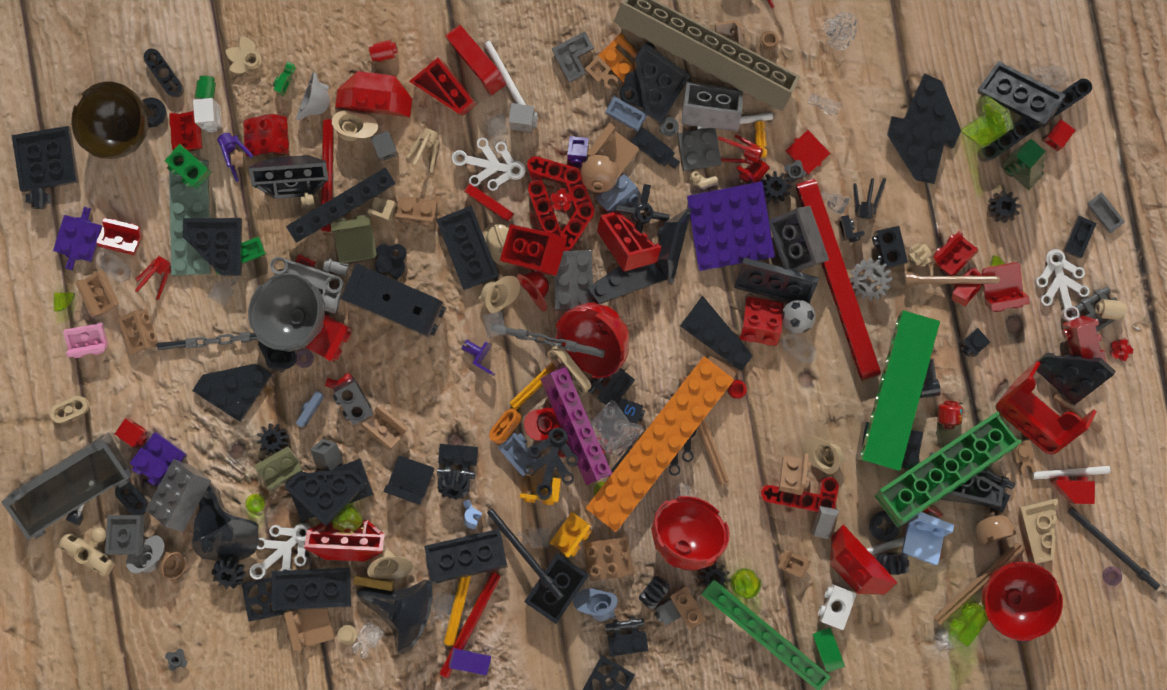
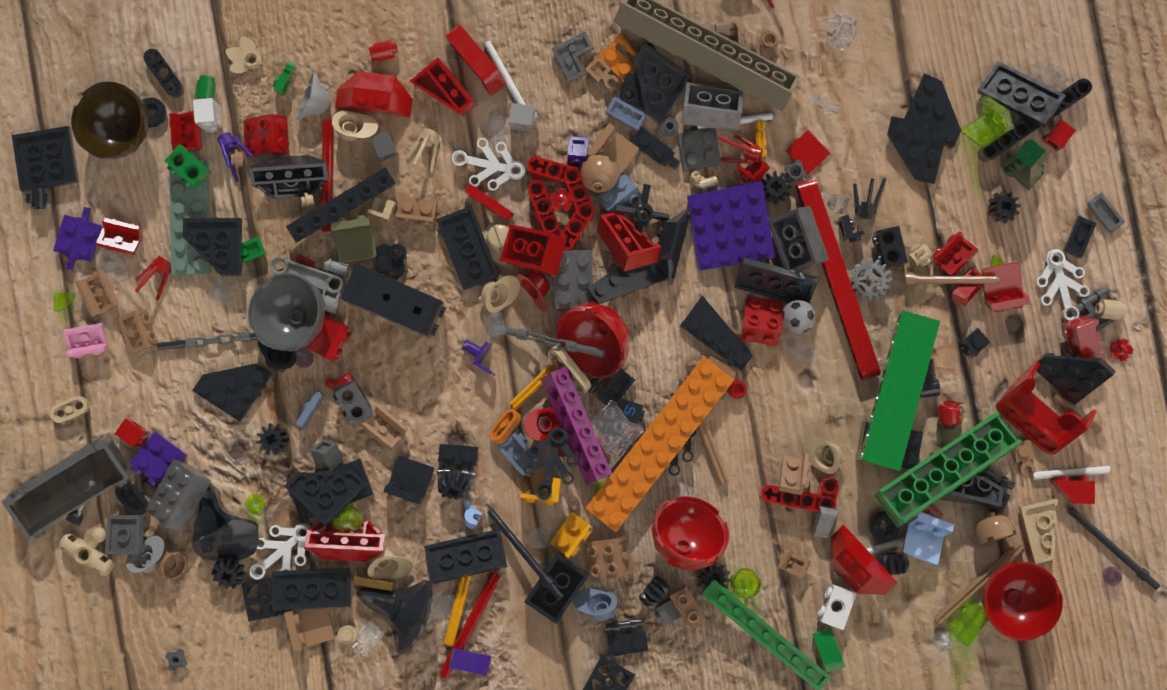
olive bracket [254,447,303,491] -> none

